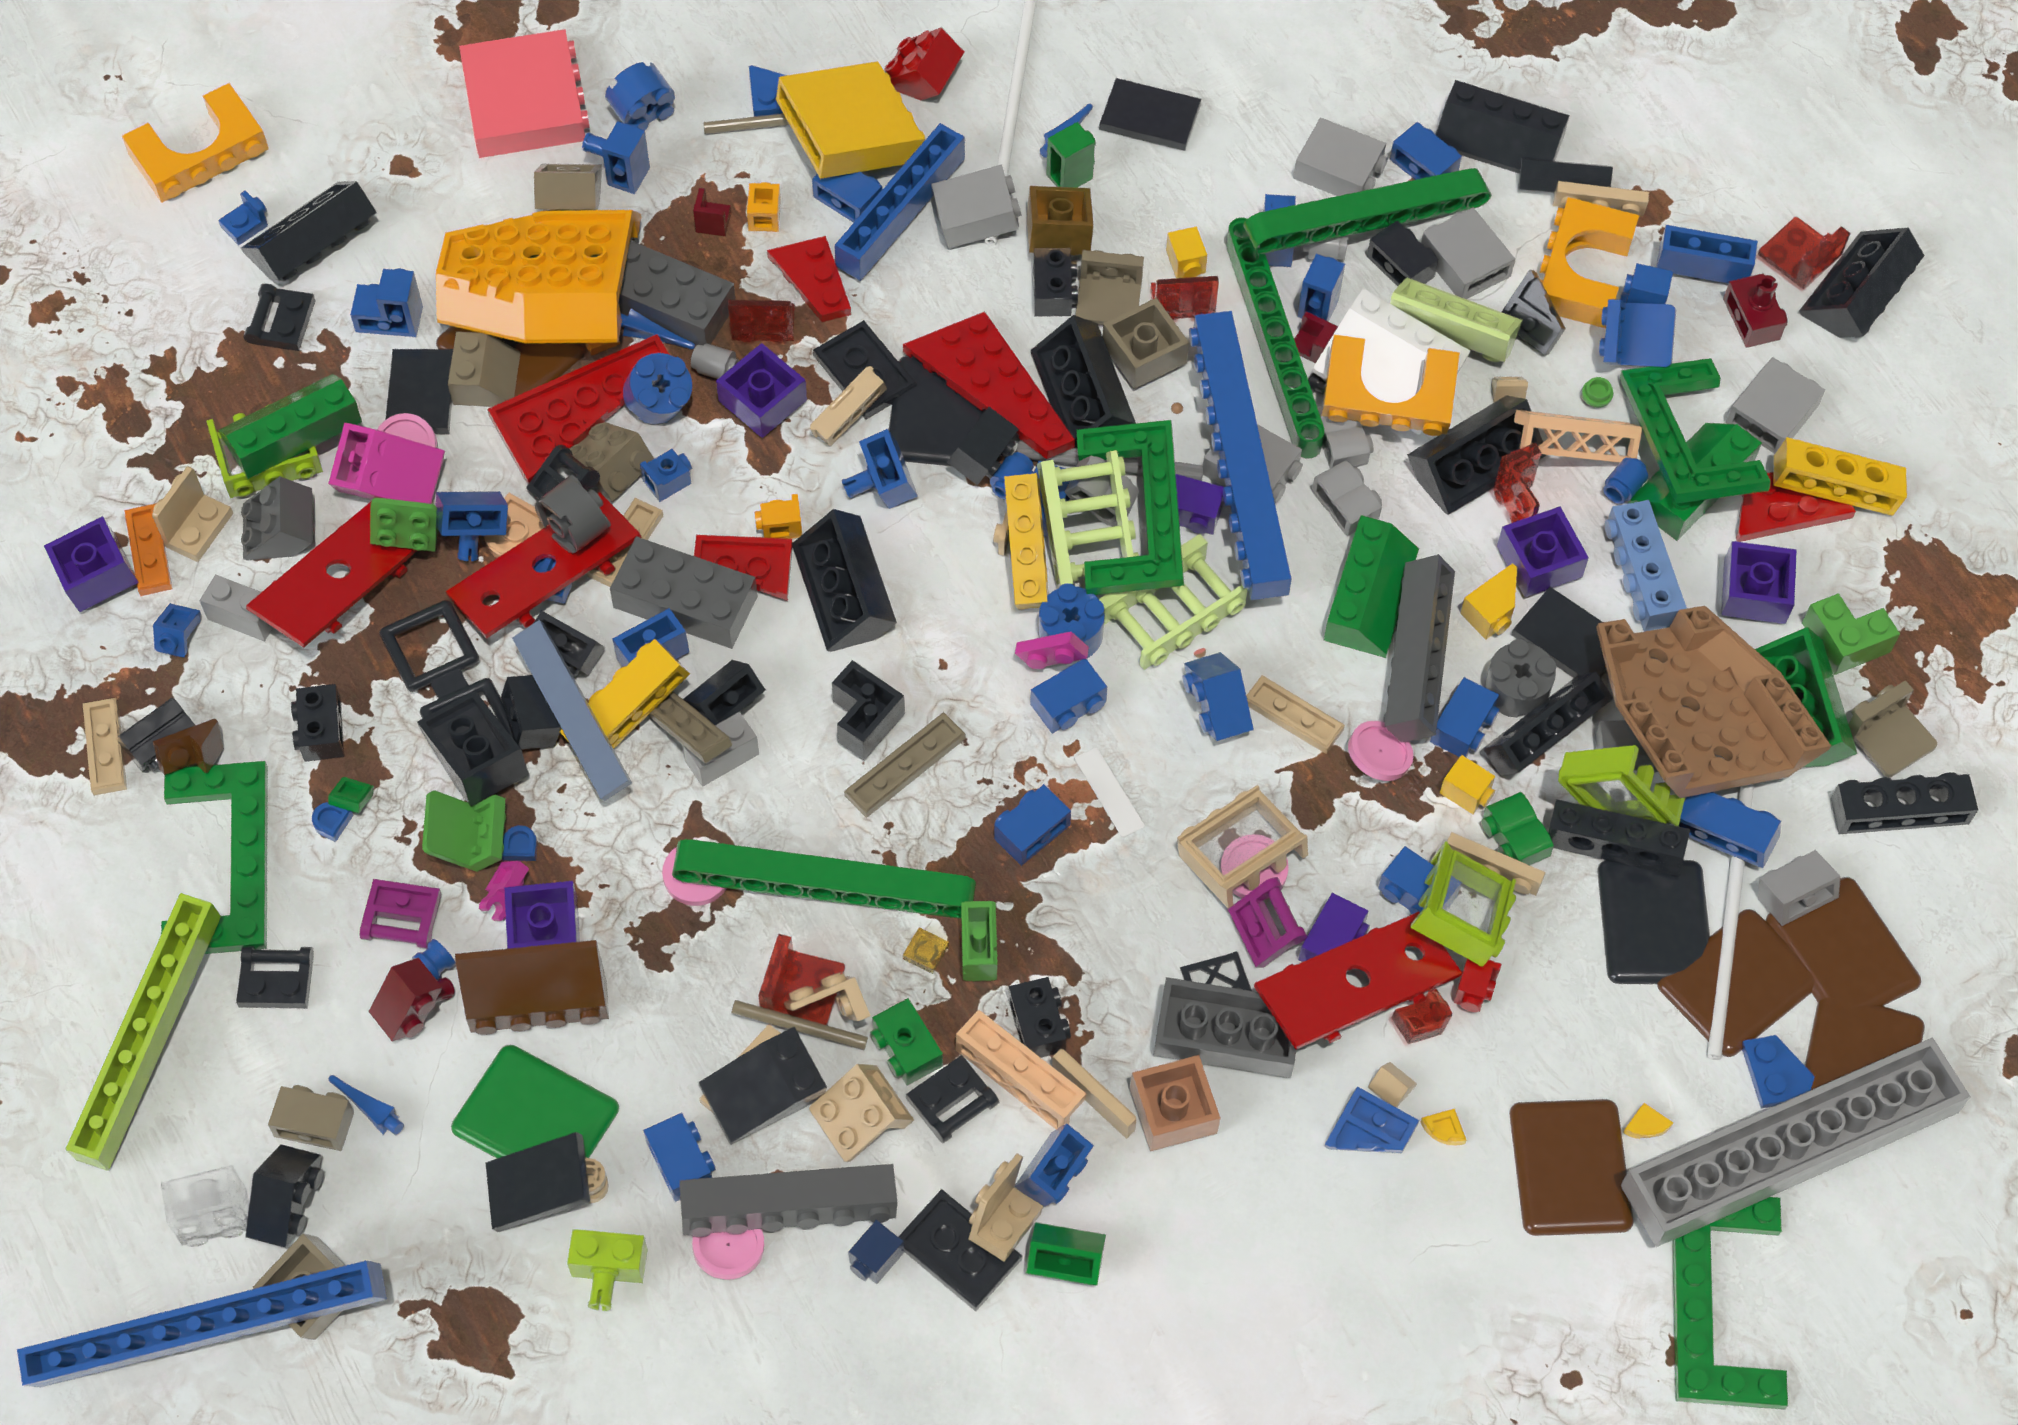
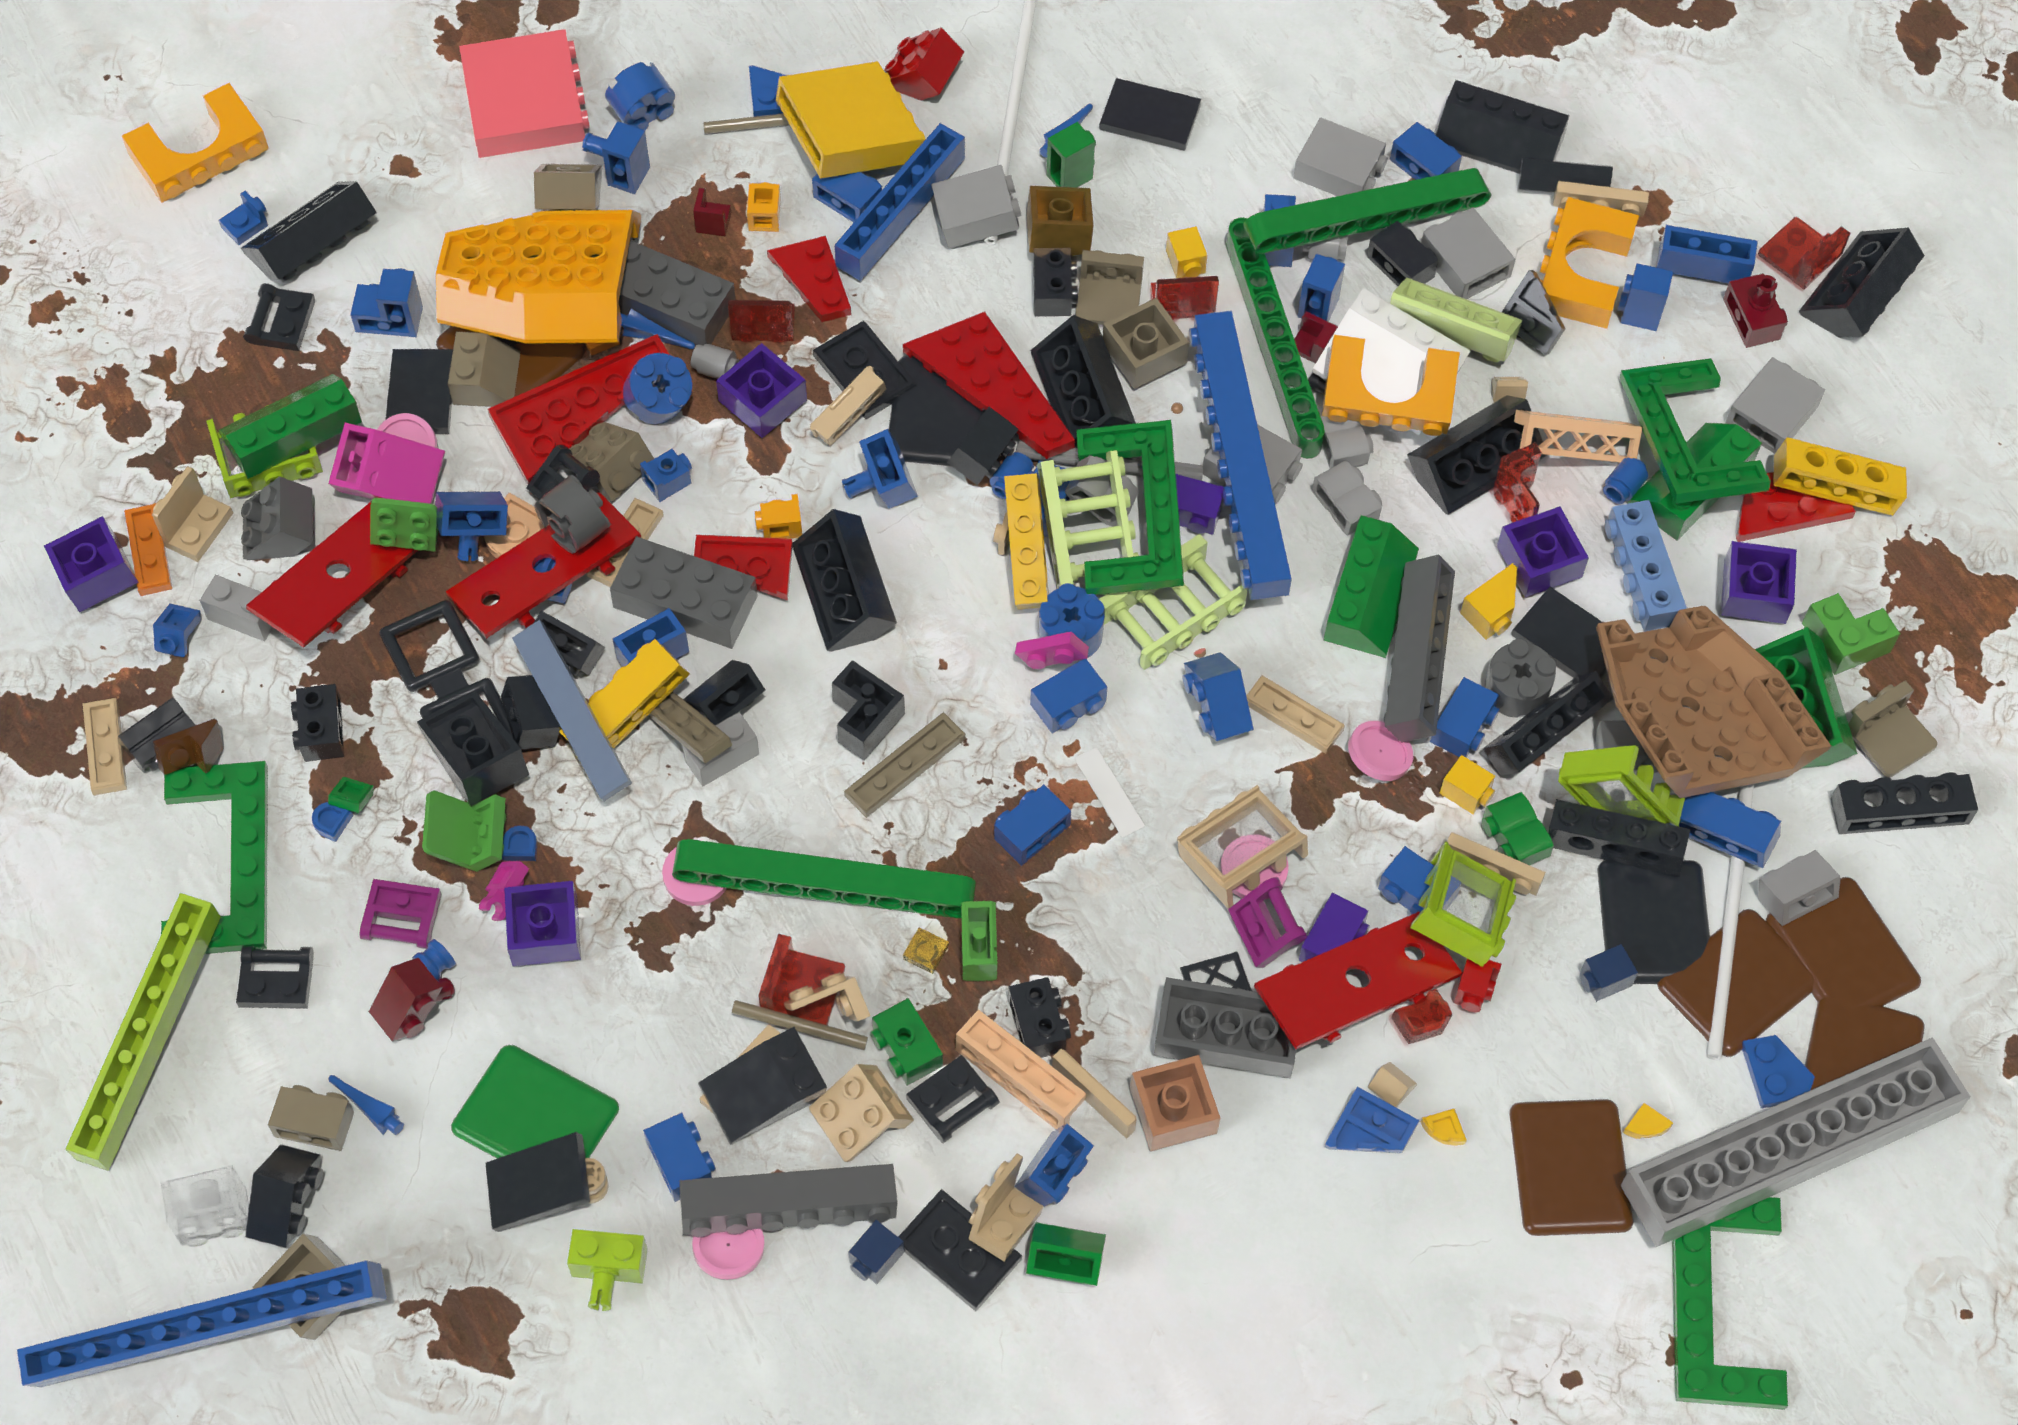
reddish brown slope [455,940,609,1035] -> none
bright green plate [1582,377,1614,407] -> none
blue bracket [1599,299,1676,367] -> none
none -> dark blue brick [1580,944,1638,1002]

